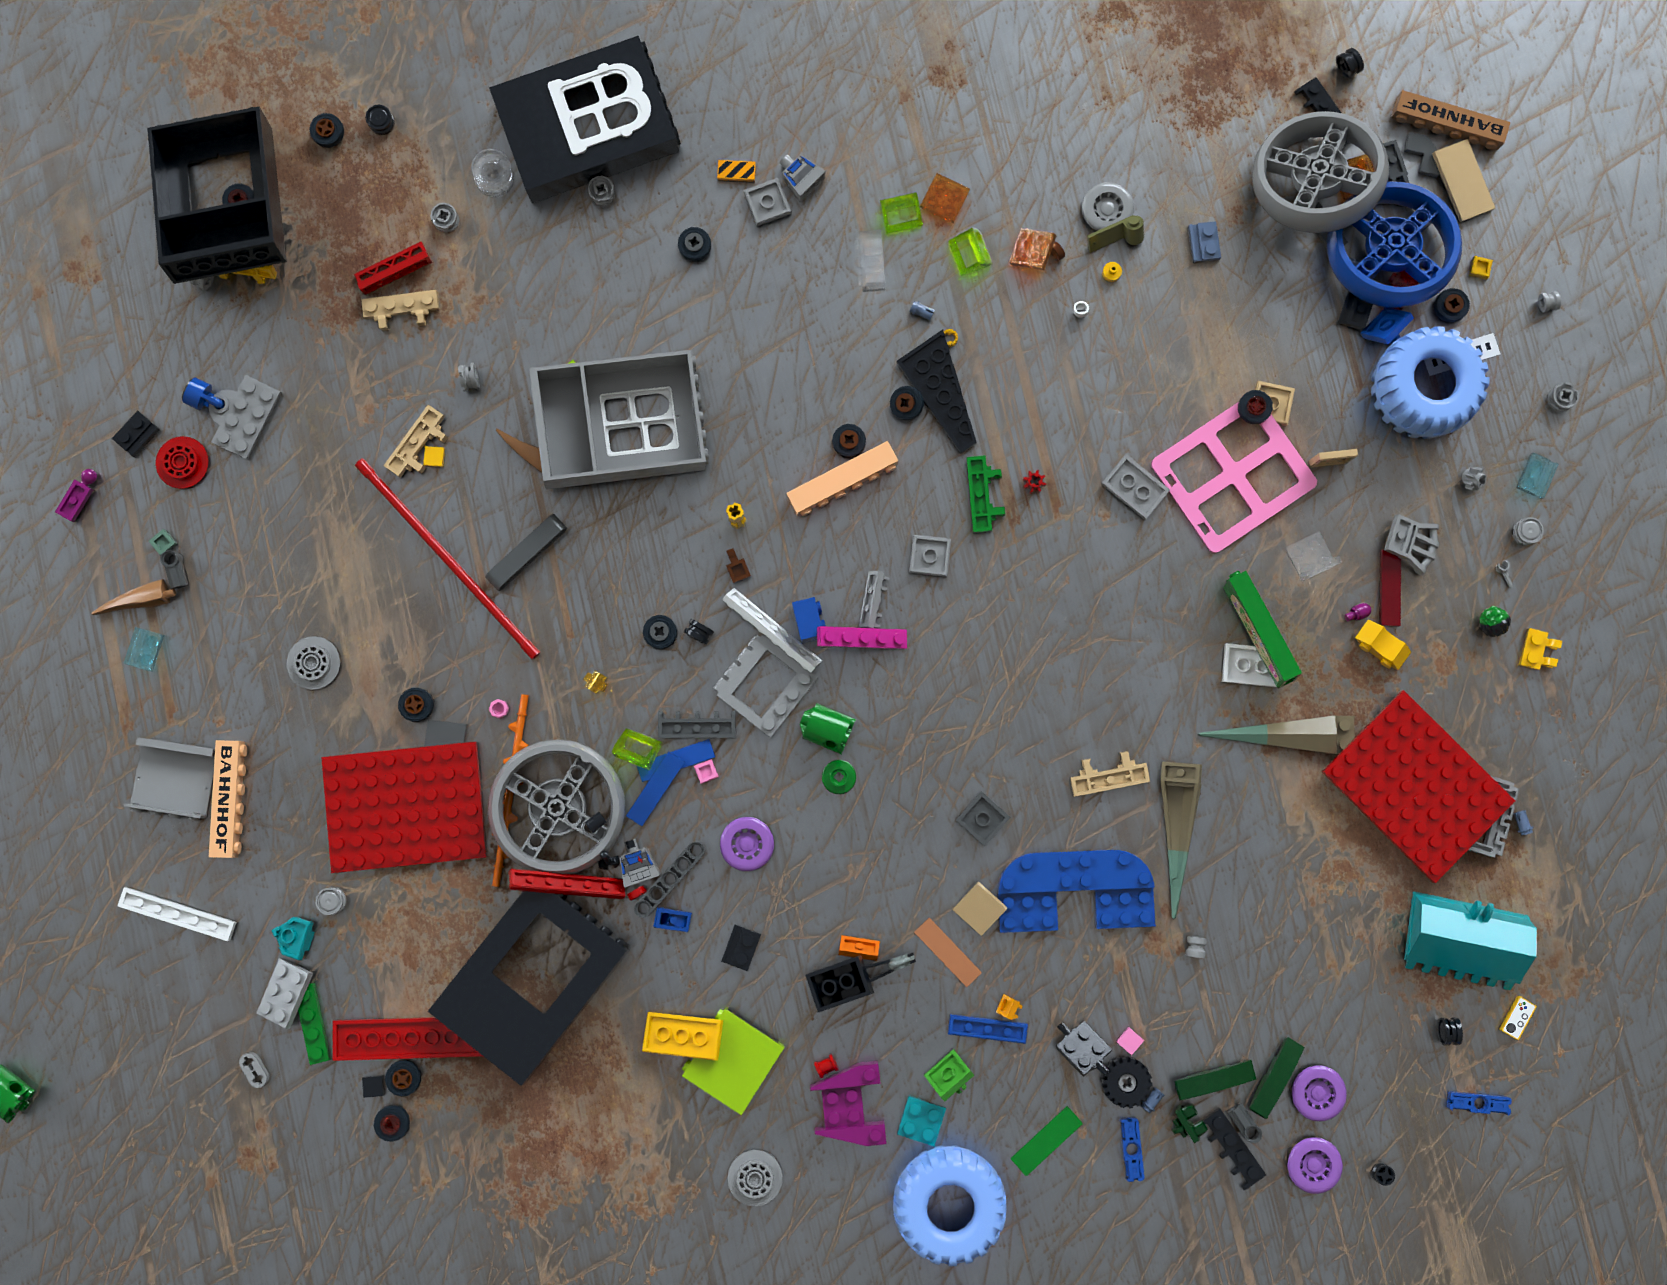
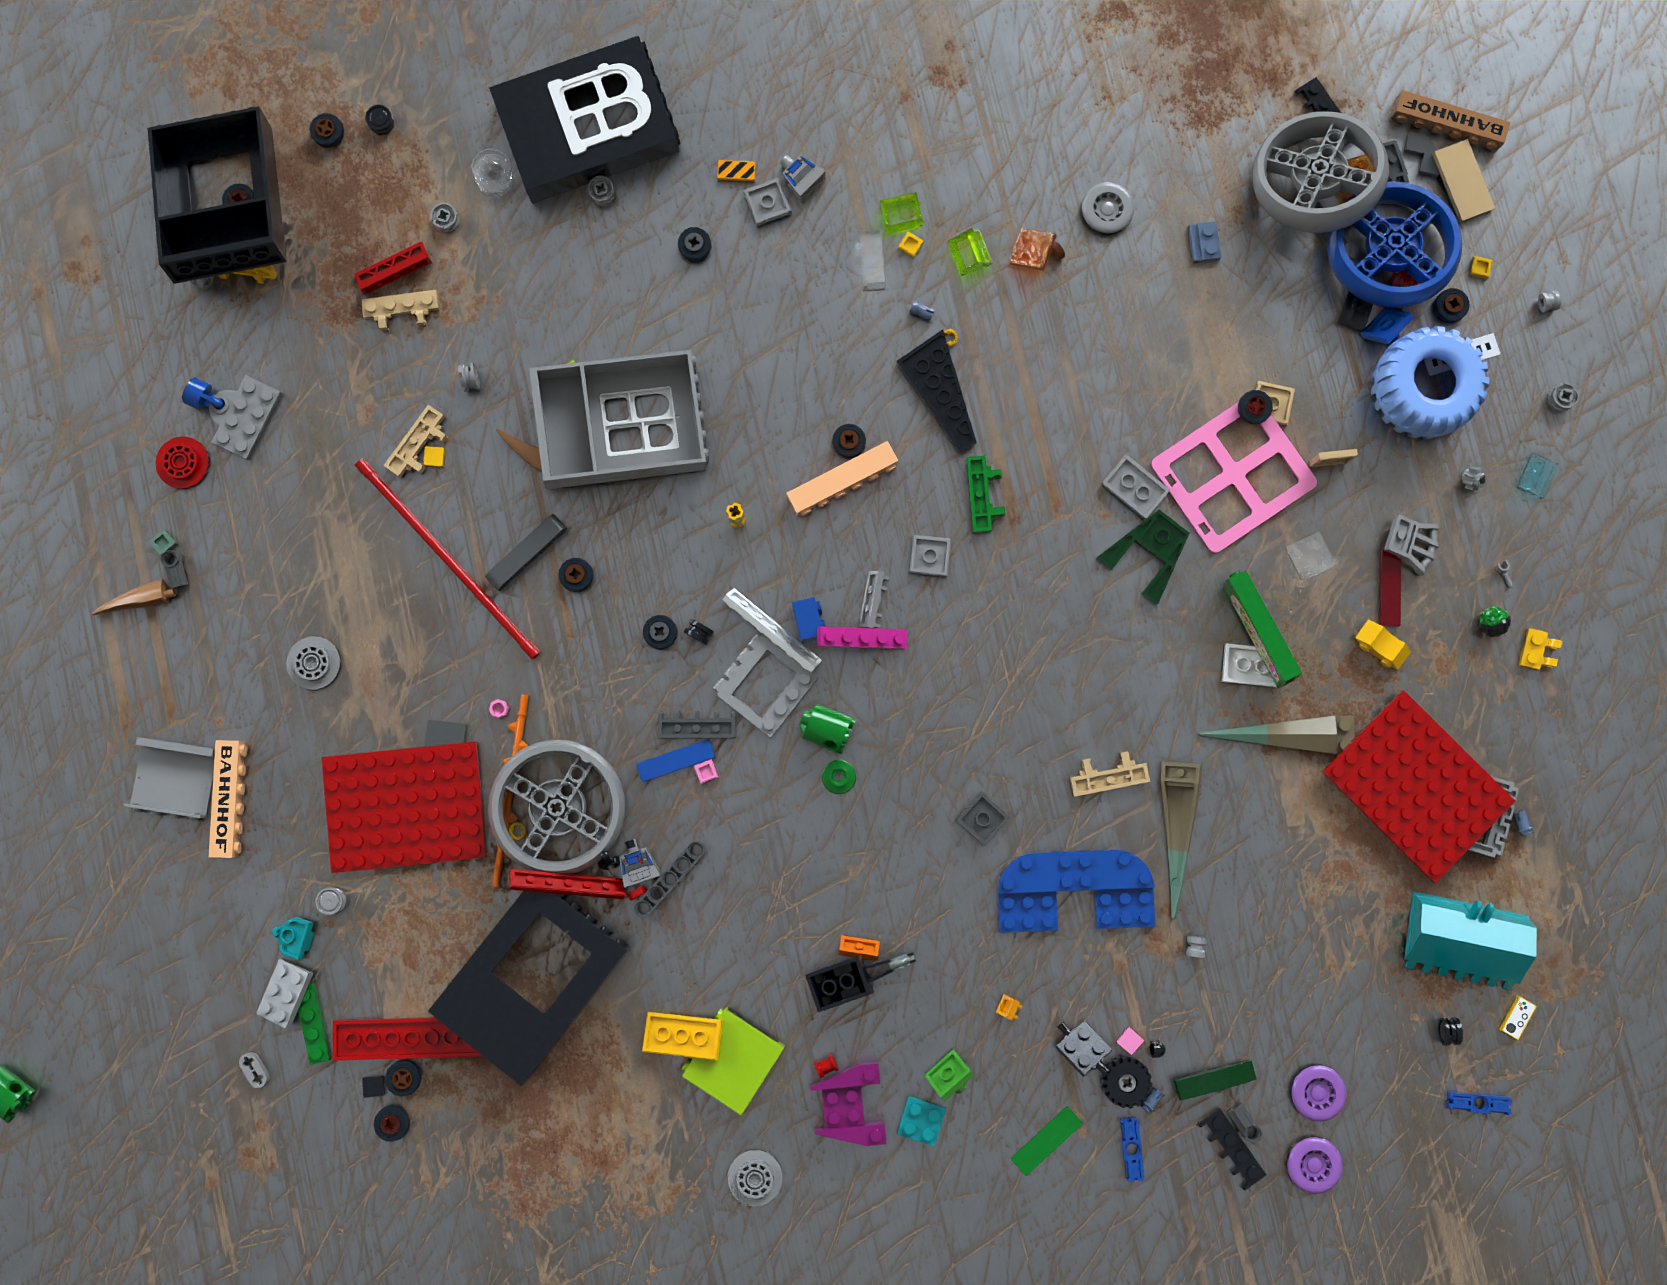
magenta plate [55,469,97,522] -> none
black plate [112,410,160,458] -> none
white plate [118,887,237,941] -> none
clear light blue plate [123,627,165,672] -> none
black wheel [398,688,433,722] -> none
clear yellow gear [583,670,608,694] -> none
black hinge [585,812,607,833] -> none
clear neon green tile [612,728,662,770] -> none
blue tile [626,751,685,826] -> none
blue slope [653,907,692,932] -> none
medium lavender wheel [720,817,774,871] -> none
black plate [721,924,761,971] -> none
reddish brown plate [726,548,751,584] -> none
black wheel [890,386,924,420] -> none
light blue tyre [893,1145,1007,1267] -> none
nougat sticker [914,918,982,987] -> none
clear orange tile [920,173,970,223] -> none
blue tile [948,1014,1028,1044] -> none
tan tile [952,881,1008,936] -> none
red gear [1022,470,1046,494] -> none
white hinge [1073,301,1089,318] -> none
olive door [1087,215,1144,253] -> none
yellow tile [1102,262,1122,282] -> none
dark green hips [1172,1104,1208,1143] -> none
dark green slope [1248,1037,1305,1119] -> none
black wheel [1336,48,1364,79] -> none
magenta cylinder [1345,603,1371,621] -> none
black wheel [1371,1163,1395,1186] -> none
light grey wheel [1512,517,1544,546] -> none
none -> yellow bush [508,822,527,840]
none -> black wheel [559,558,593,592]
none -> yellow tile [898,232,924,258]
none -> dark green wing [1097,509,1190,605]
none -> black hinge [1150,1042,1166,1058]

